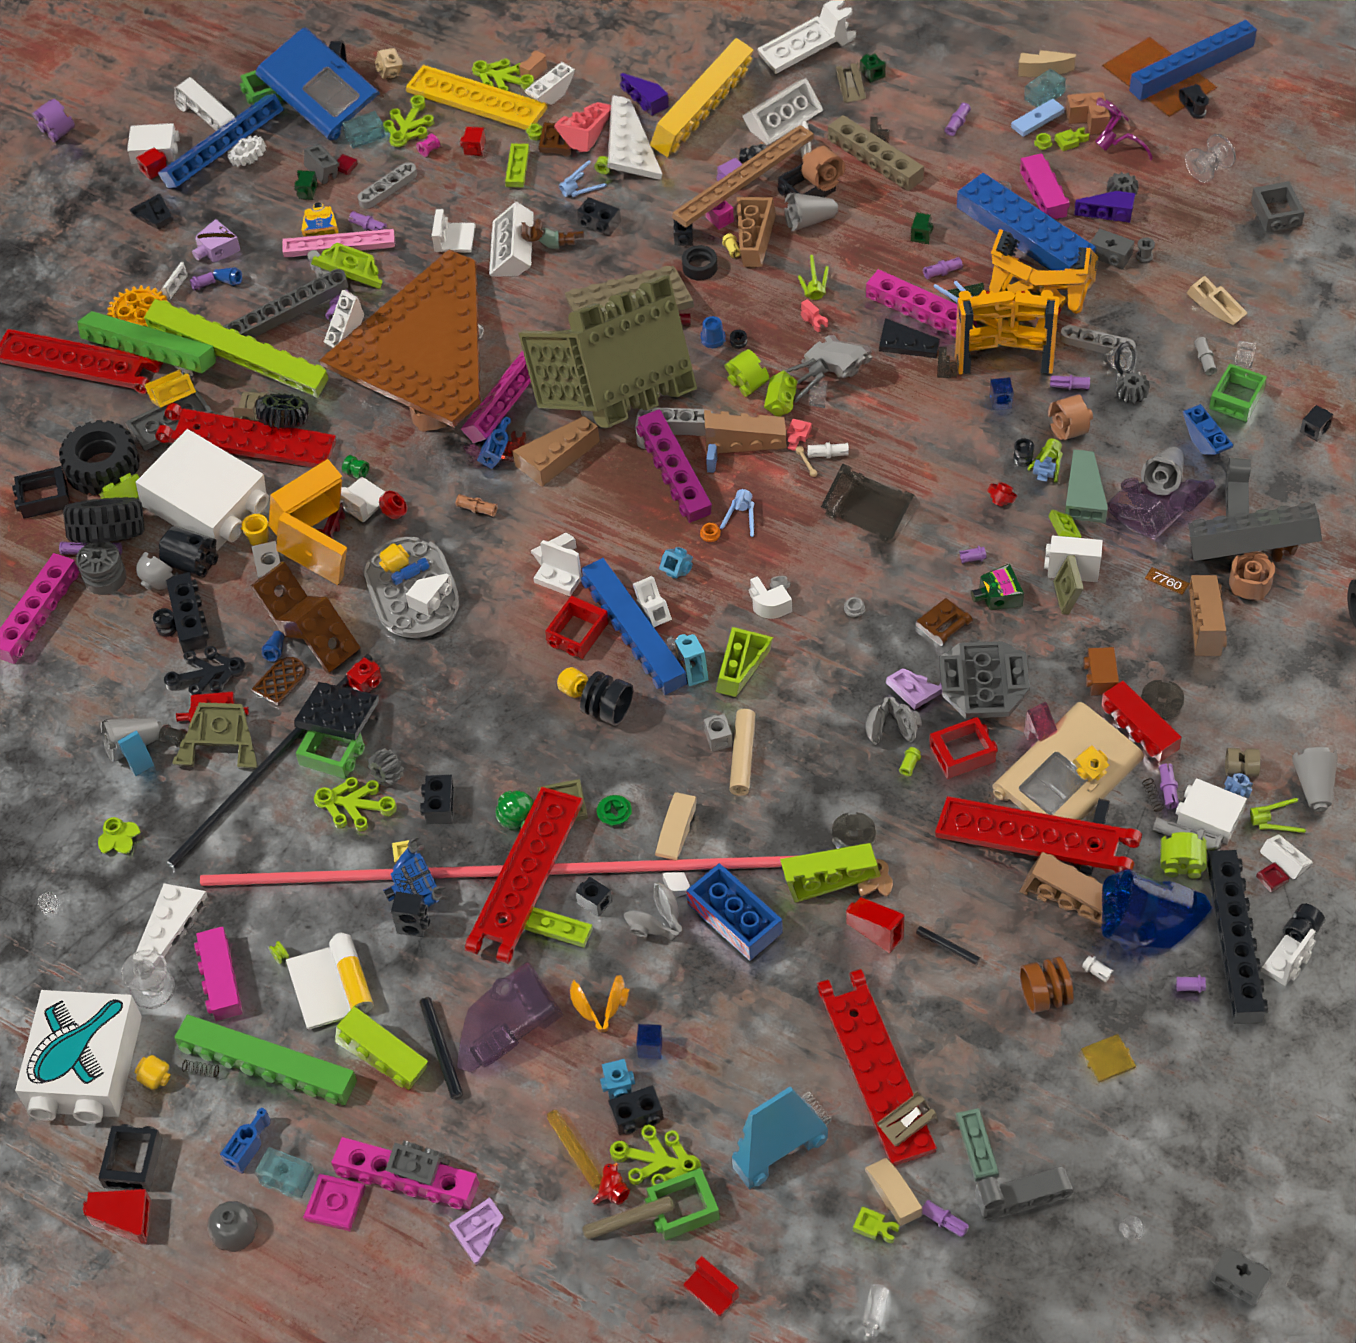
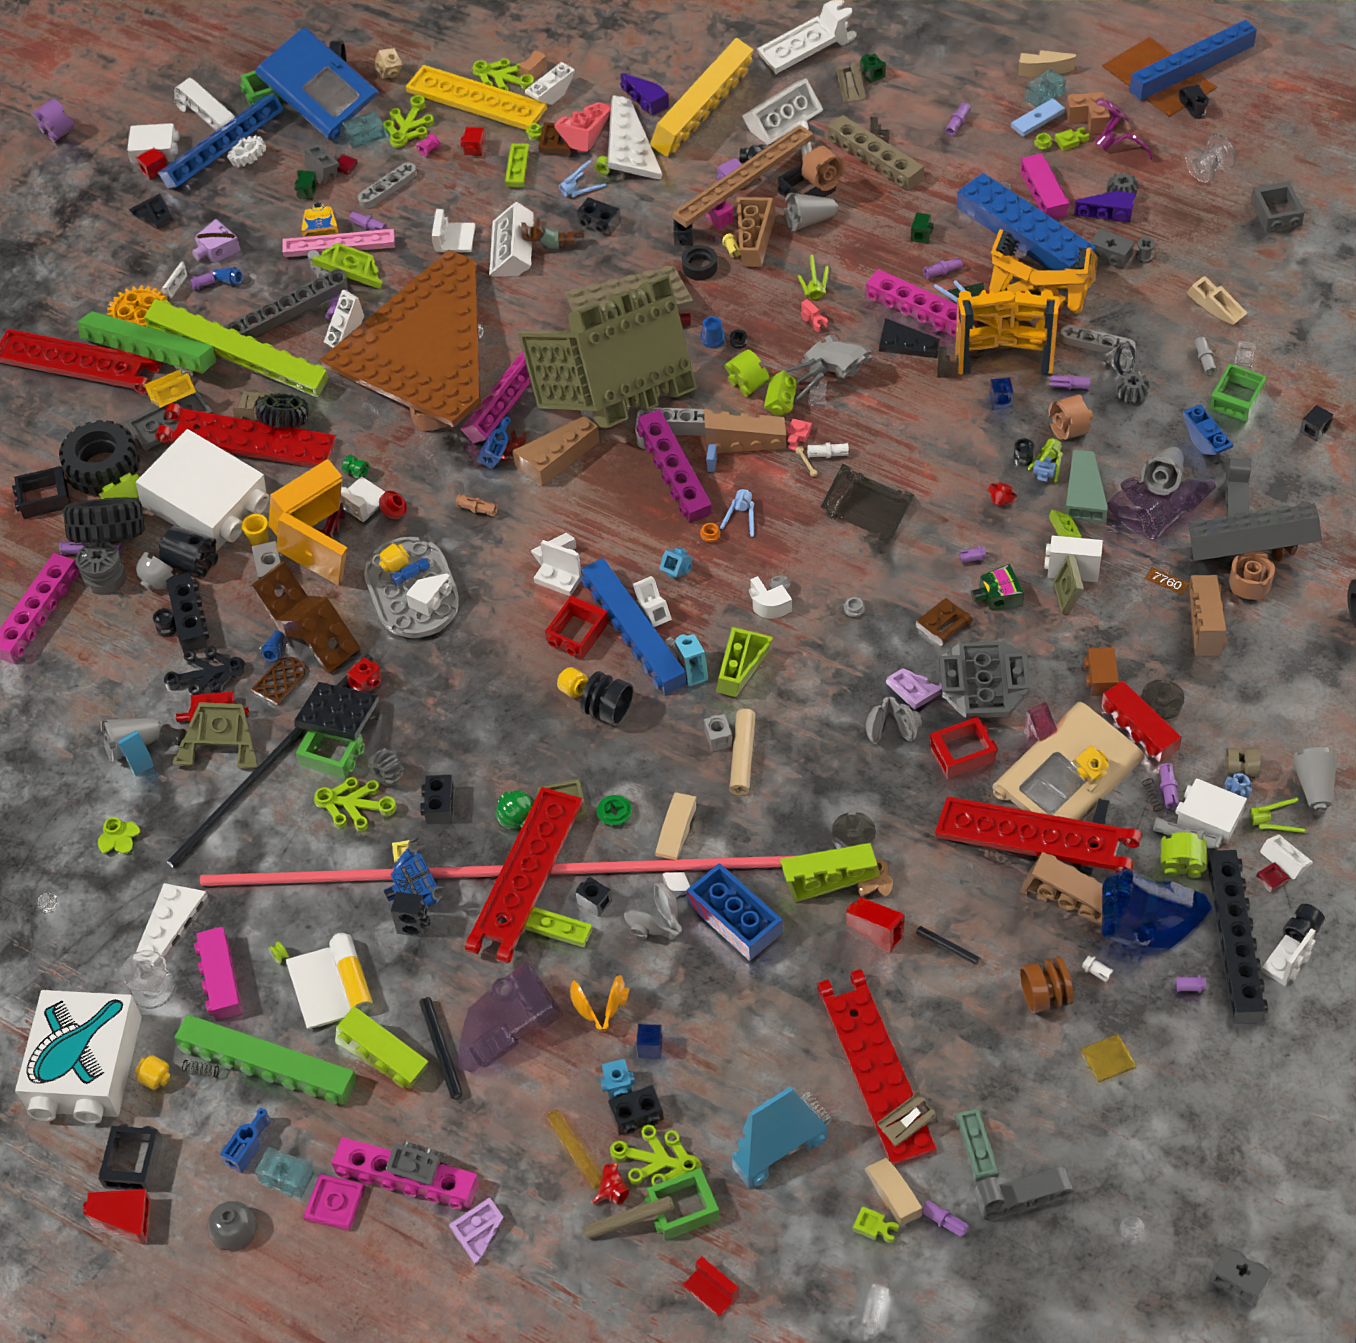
lime pin [899,747,921,776] -> none

